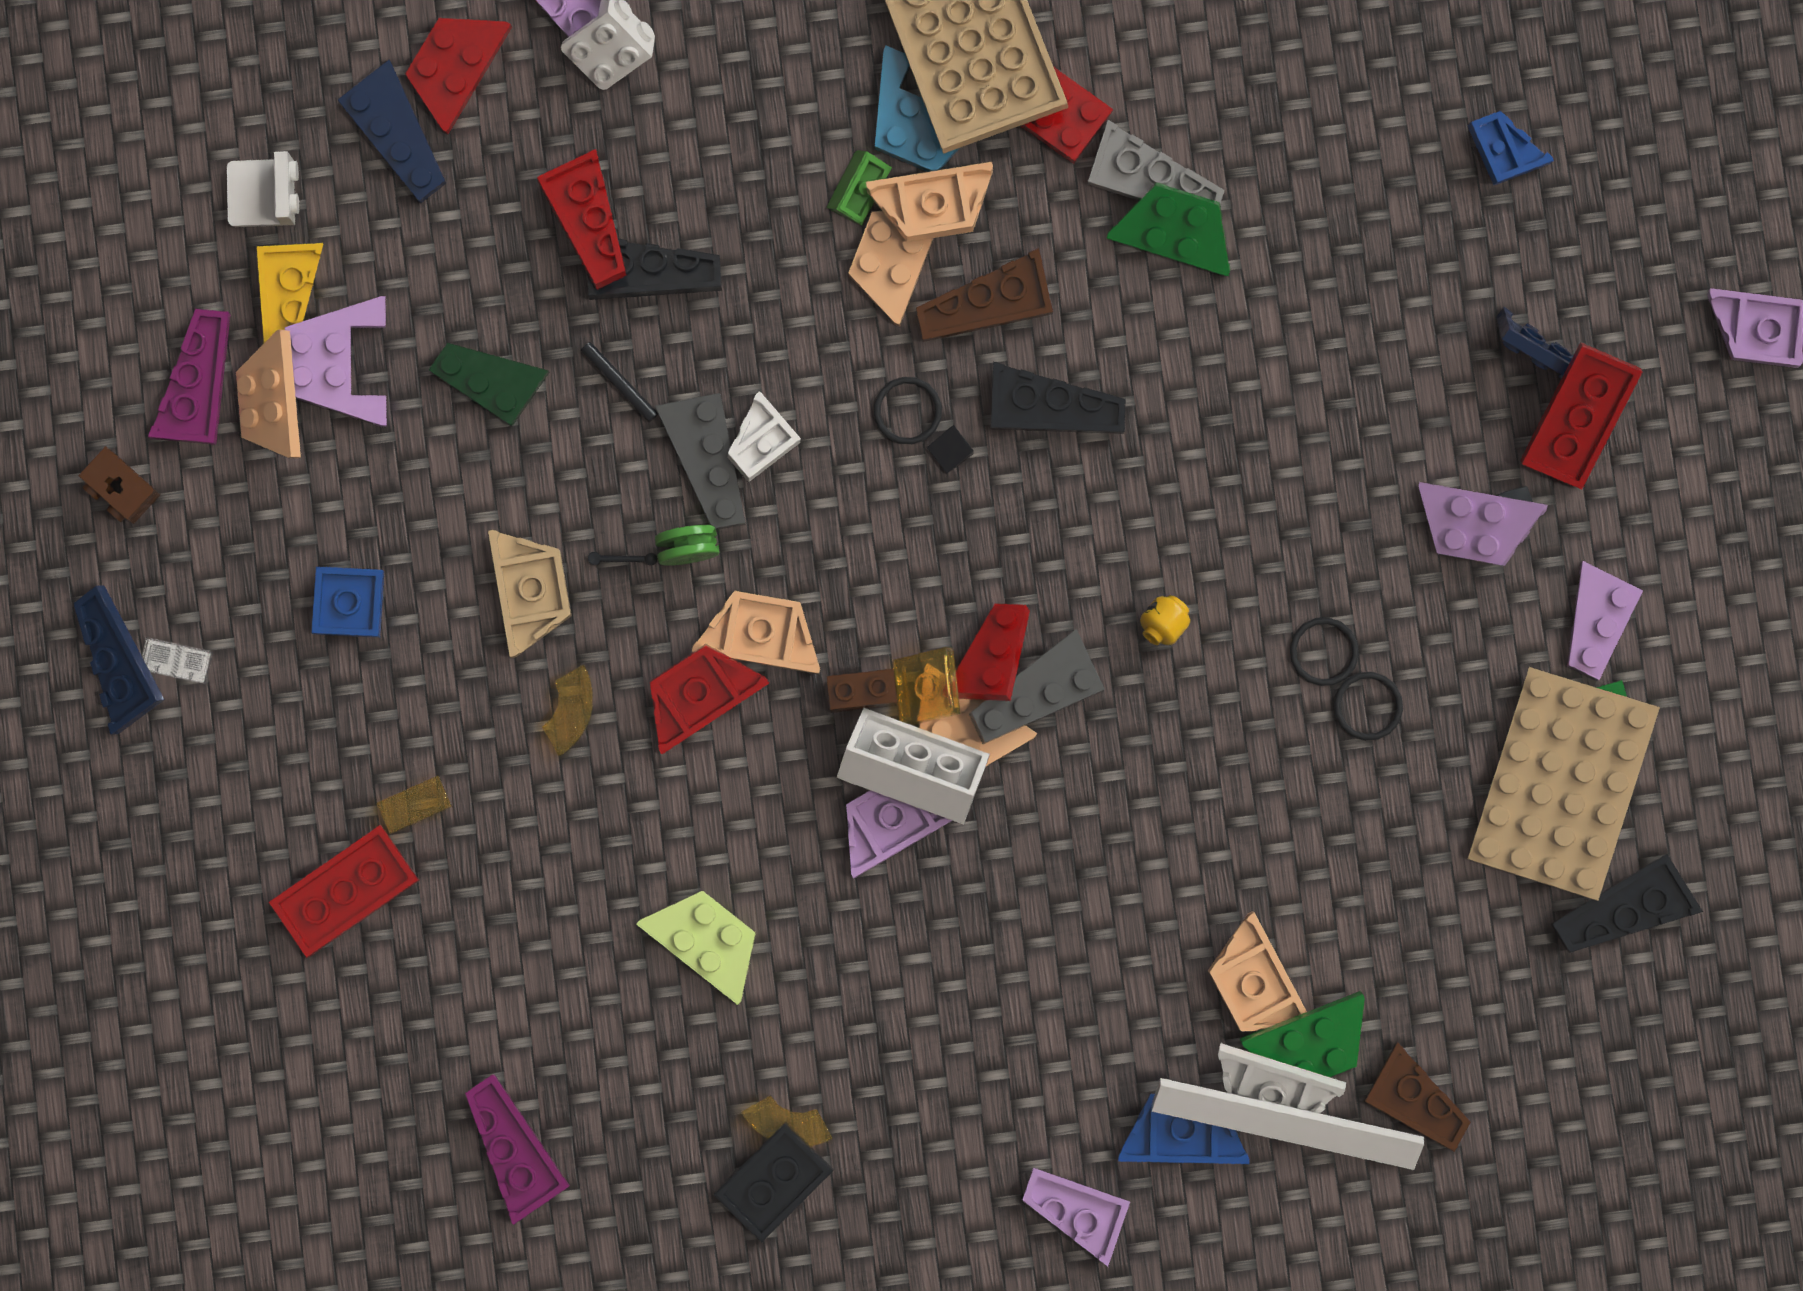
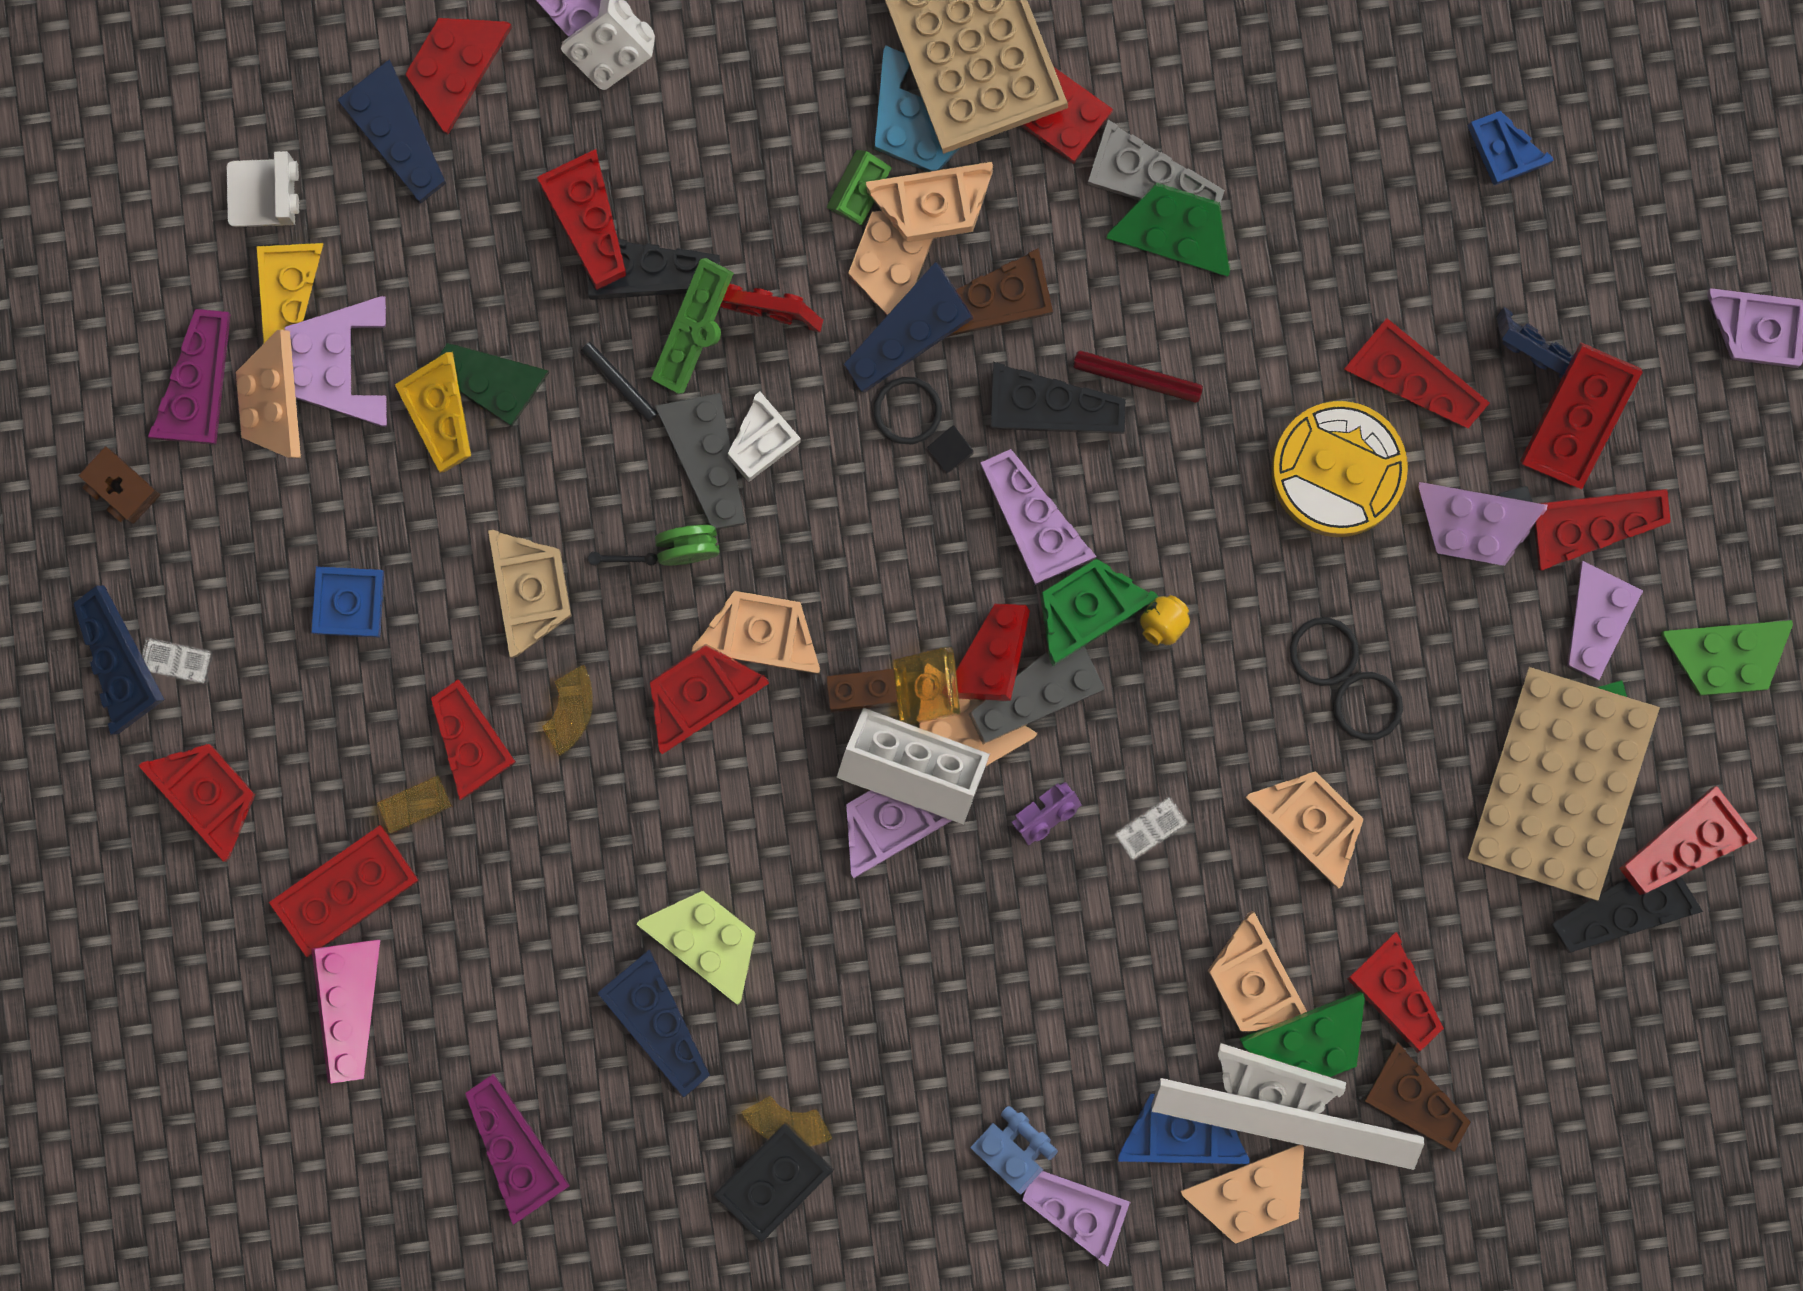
none -> red wing [138,744,256,862]
none -> wing [312,939,380,1084]
none -> yellow wing [395,352,471,472]
none -> red wing [431,679,516,800]
none -> dark blue wing [598,950,710,1097]
none -> bright green hinge [651,258,734,394]
none -> red wing [720,284,823,332]
none -> dark blue wing [844,262,974,393]
none -> medium blue plate [970,1106,1058,1195]
none -> lavender wing [980,449,1096,585]
none -> medium lavender hinge [1011,782,1082,846]
none -> green wing [1040,559,1158,666]
none -> dark red axle [1073,350,1203,403]
none -> clear tile [1114,796,1189,862]
none -> light nougat wing [1180,1144,1304,1244]
none -> light nougat wing [1245,771,1364,889]
none -> piece [1271,401,1408,537]
none -> red wing [1344,318,1490,429]
none -> red wing [1347,932,1444,1053]
none -> red wing [1534,489,1671,571]
none -> wing [1619,786,1758,895]
none -> bright green wing [1661,620,1793,696]

